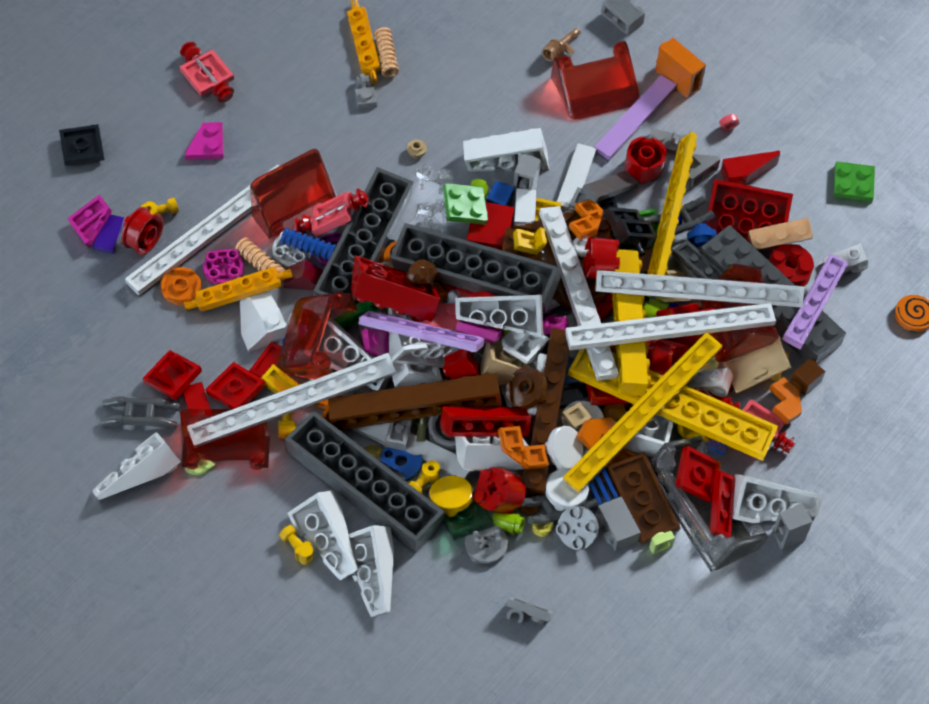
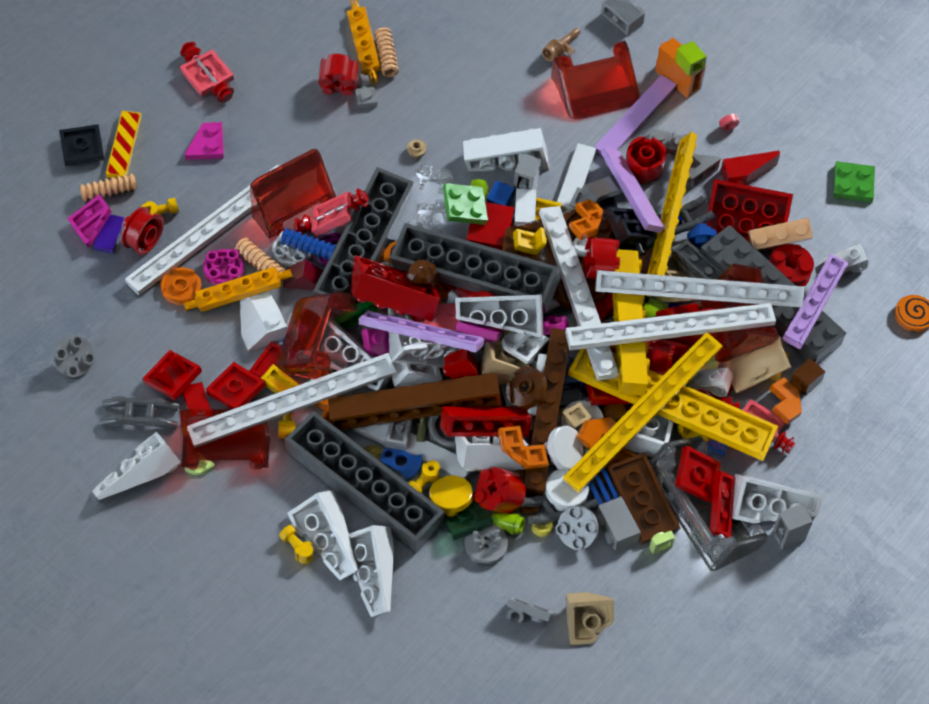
none -> light grey plate [53,335,95,377]
none -> light nougat piece [80,173,137,202]
none -> yellow tile [106,111,142,179]
none -> red brick [318,54,359,96]
none -> tan slope [566,592,614,645]
none -> lavender tile [601,147,664,233]
none -> lime brick [675,41,707,76]

